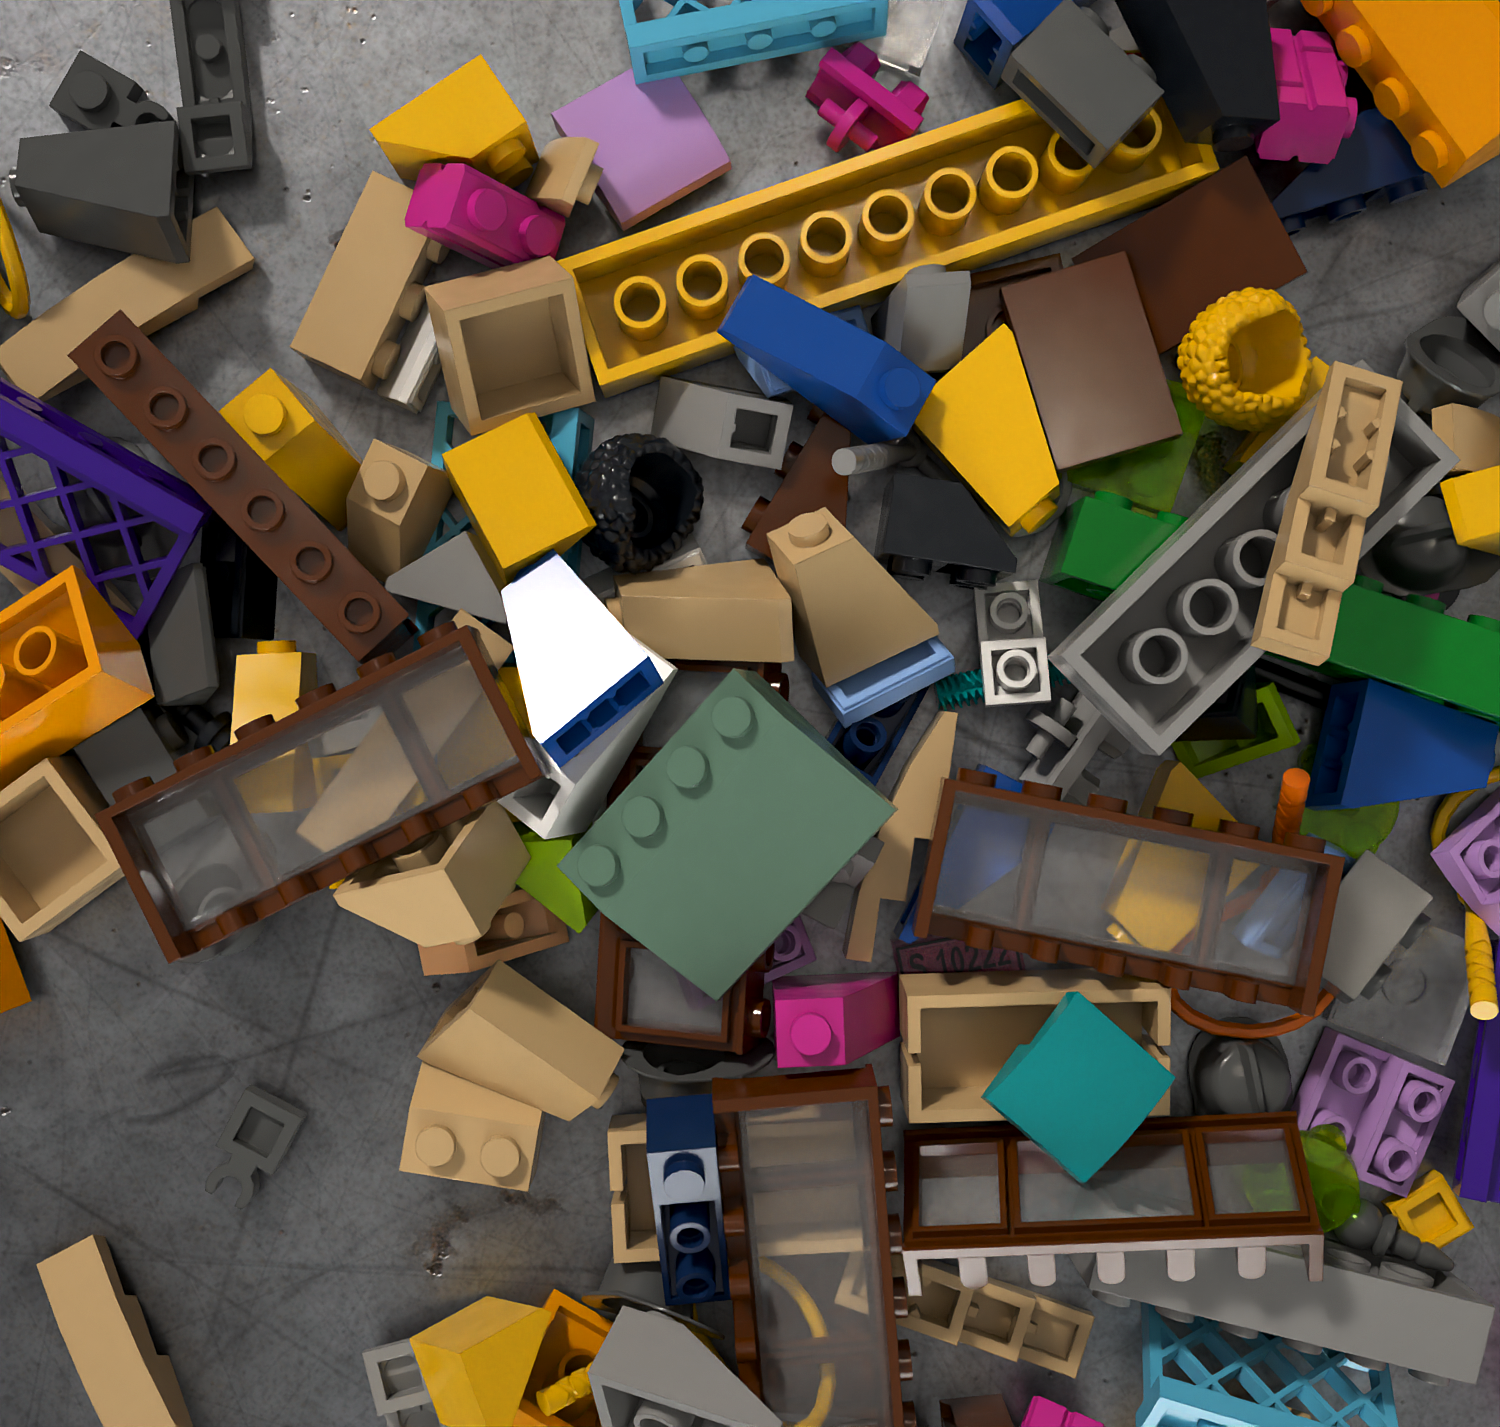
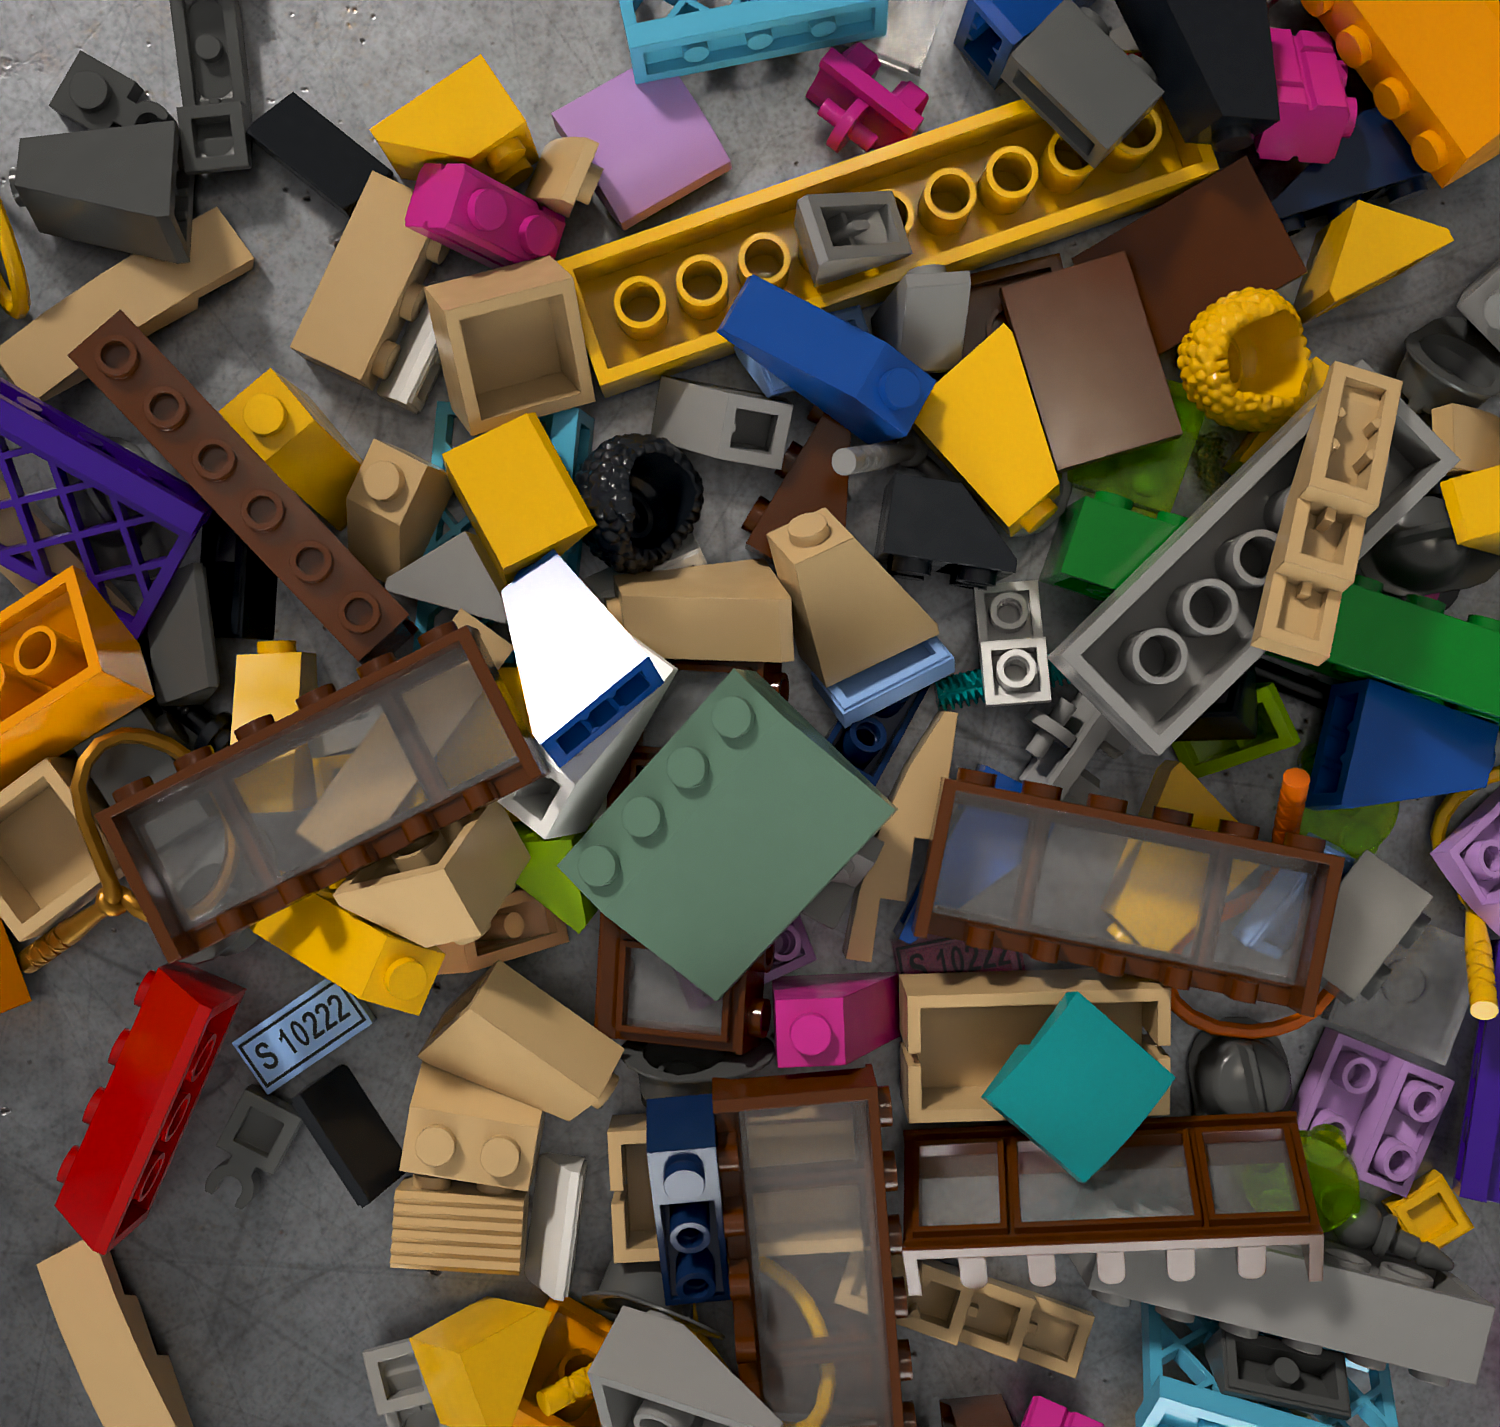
none -> pearl gold piece [16,727,241,973]
none -> red slope [54,961,246,1256]
none -> light blue tile [232,978,377,1095]
none -> black slope [246,92,394,219]
none -> yellow slope [250,870,446,1016]
none -> black slope [291,1064,406,1208]
none -> tan brick [390,1173,530,1276]
none -> white slope [524,1152,588,1301]
none -> light grey slope [794,191,913,287]
none -> dark grey slope [1204,1328,1351,1421]
none -> yellow slope [1293,200,1454,325]

